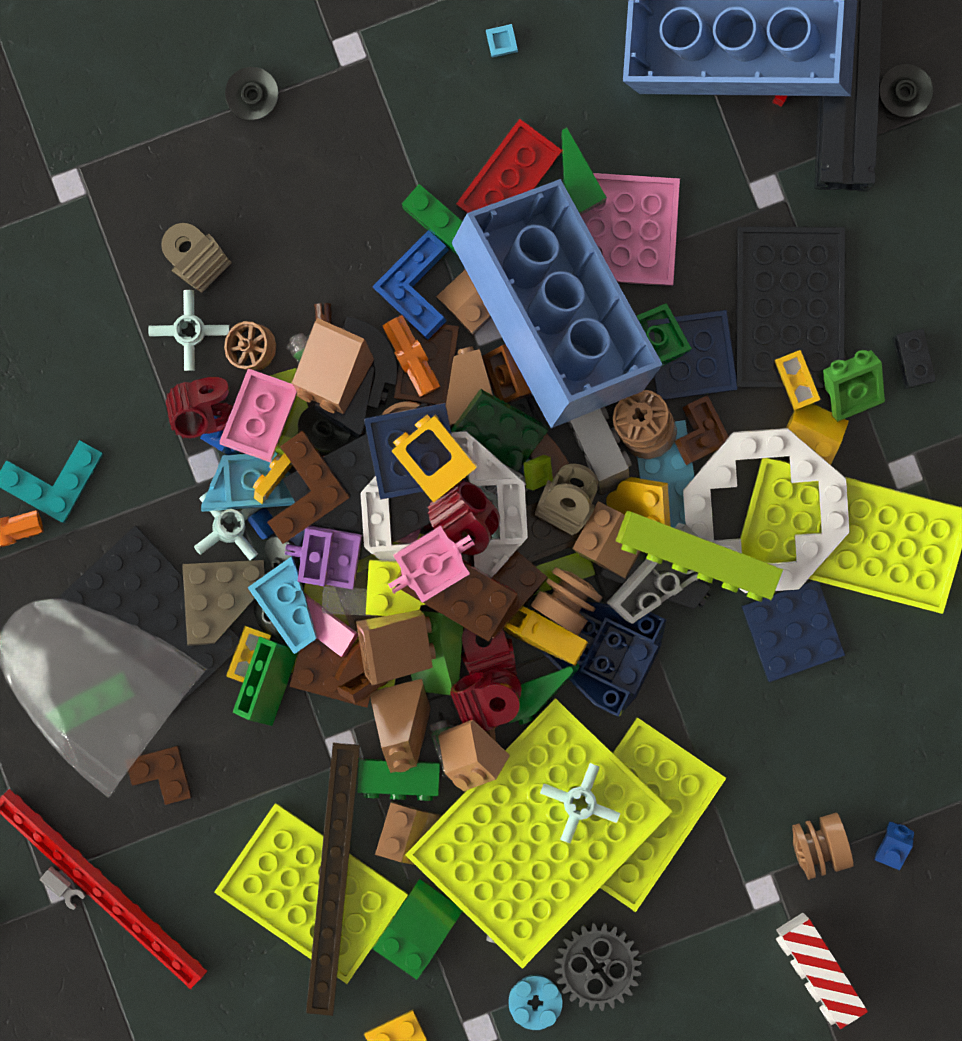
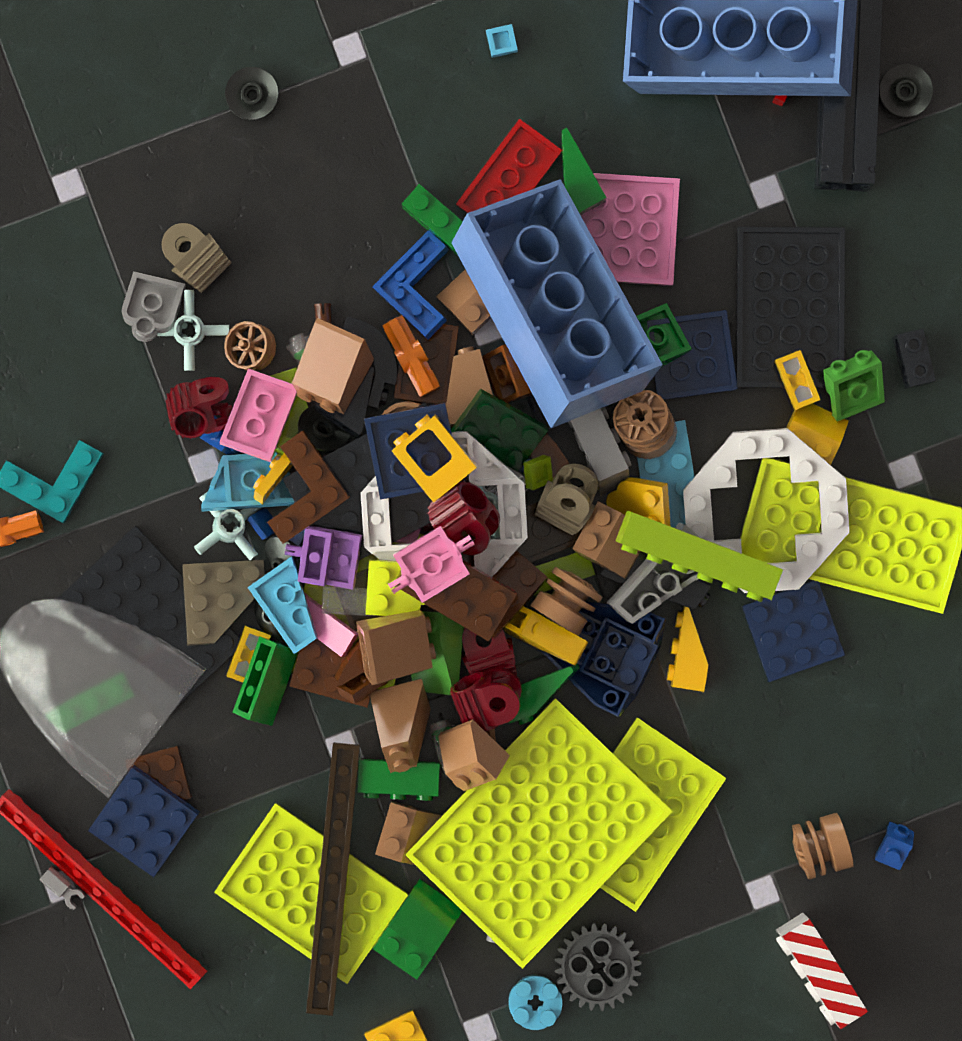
light aqua bar [540,763,620,843] -> none
reddish brown plate [674,395,729,465] -> none
none -> dark blue plate [88,765,200,877]
none -> light grey plate [122,271,186,342]
none -> yellow slope [667,607,708,692]

